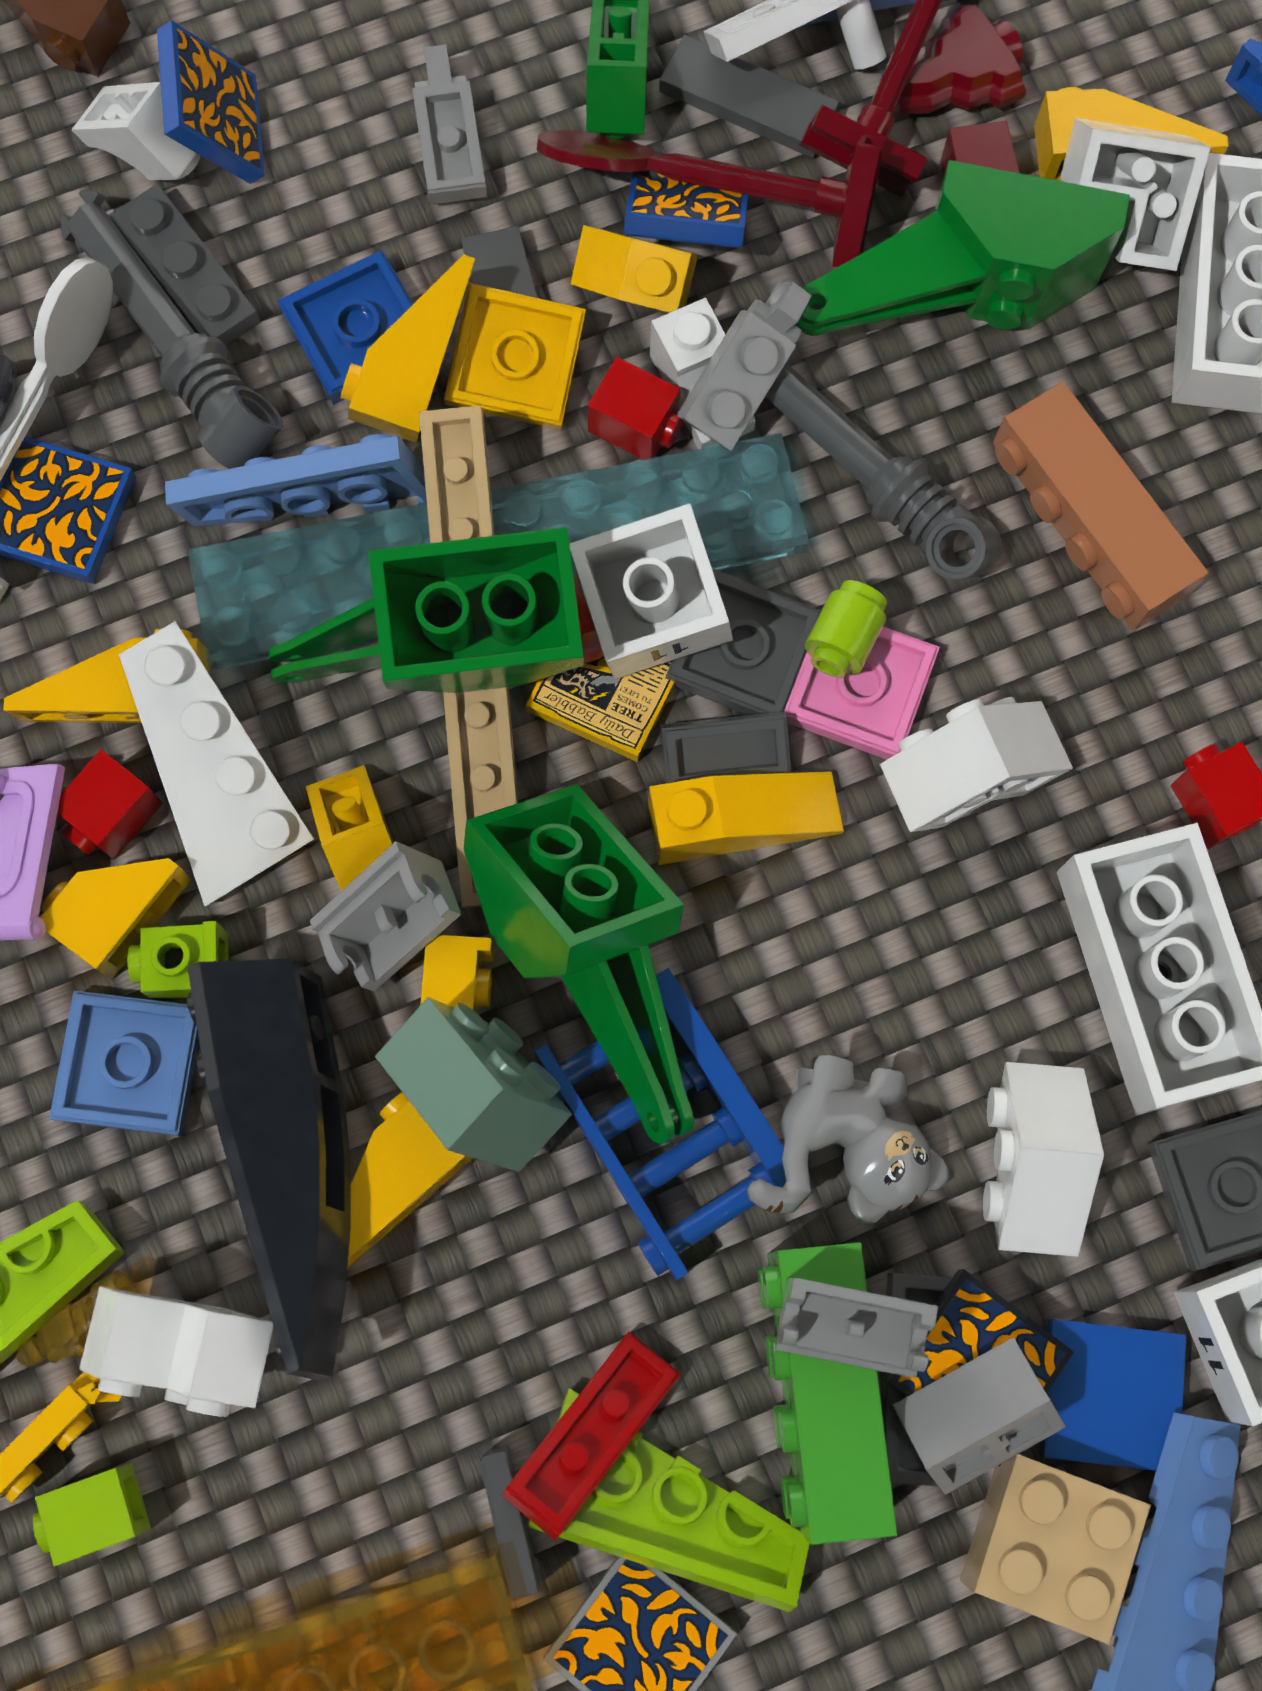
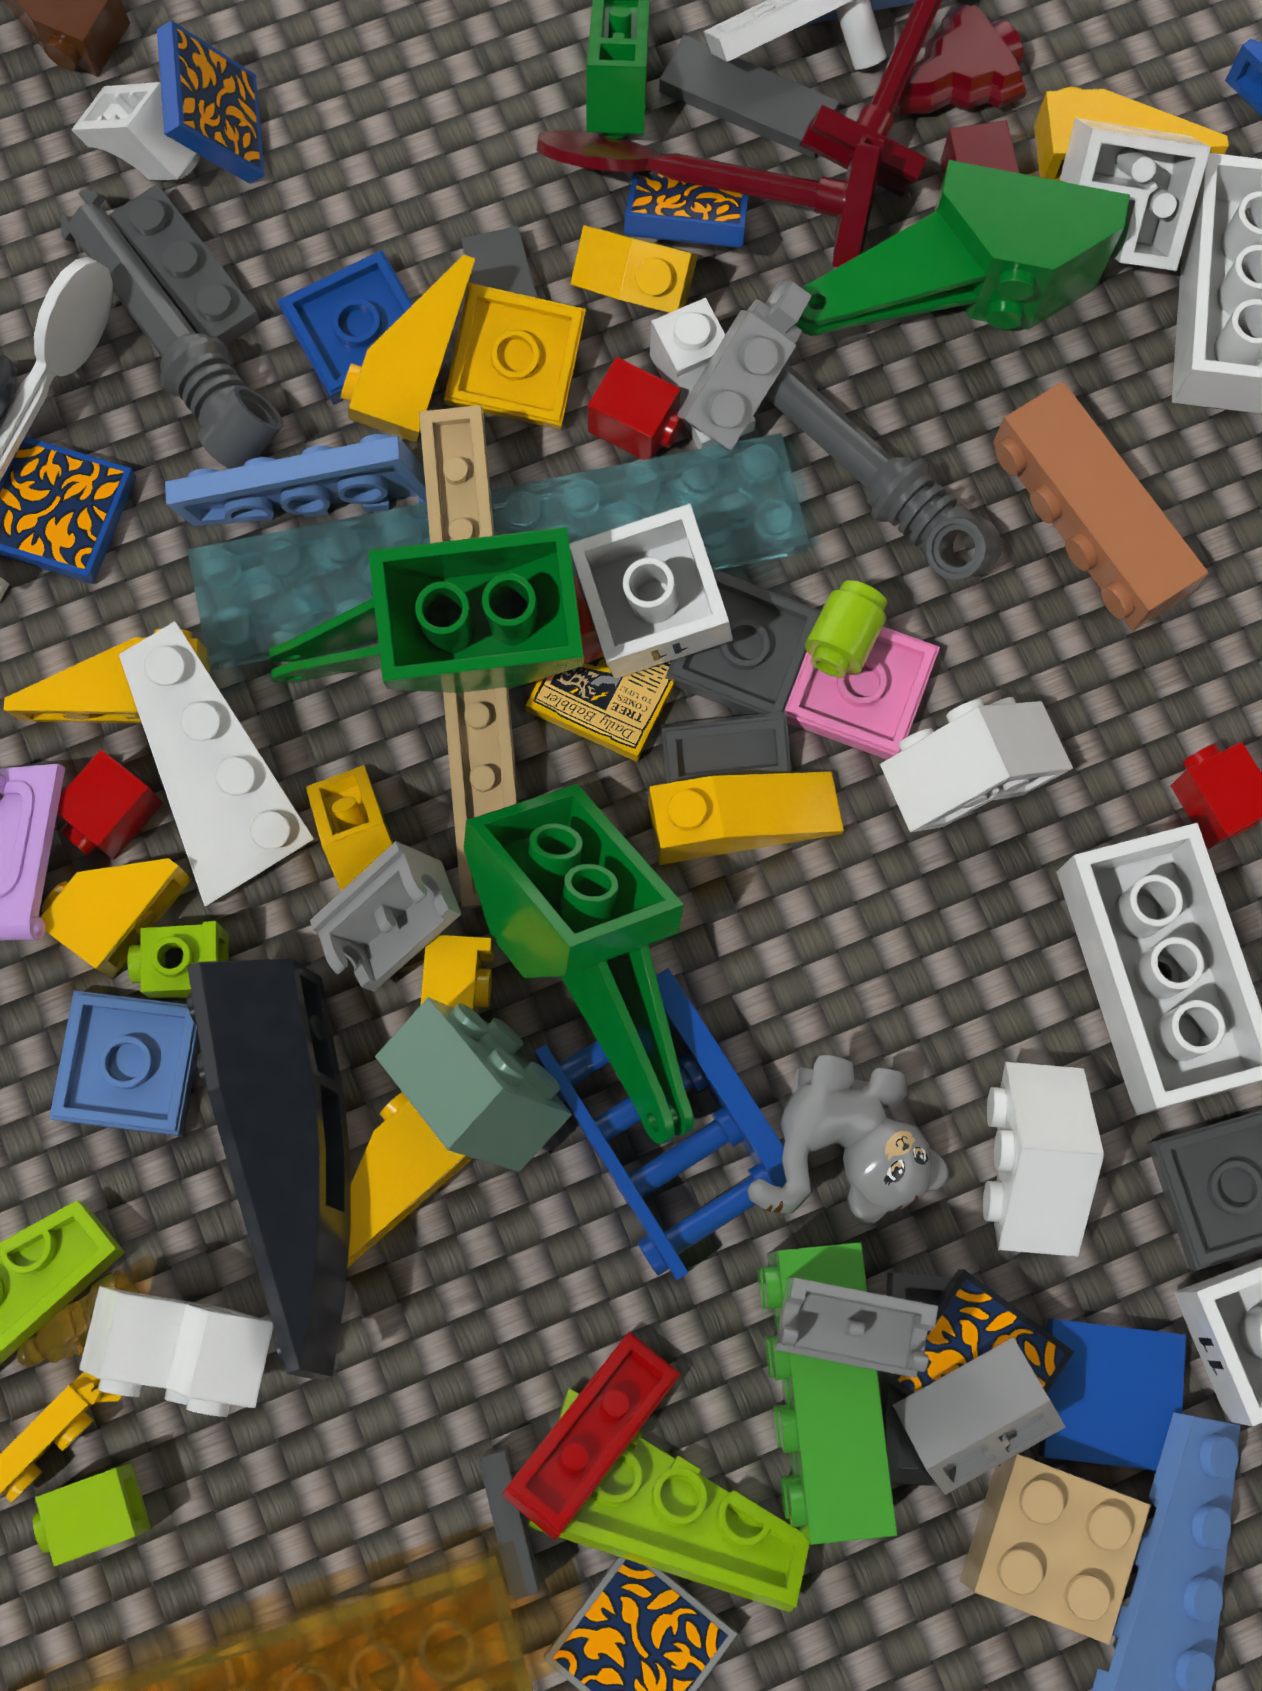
light grey hinge [412,44,487,205] -> none

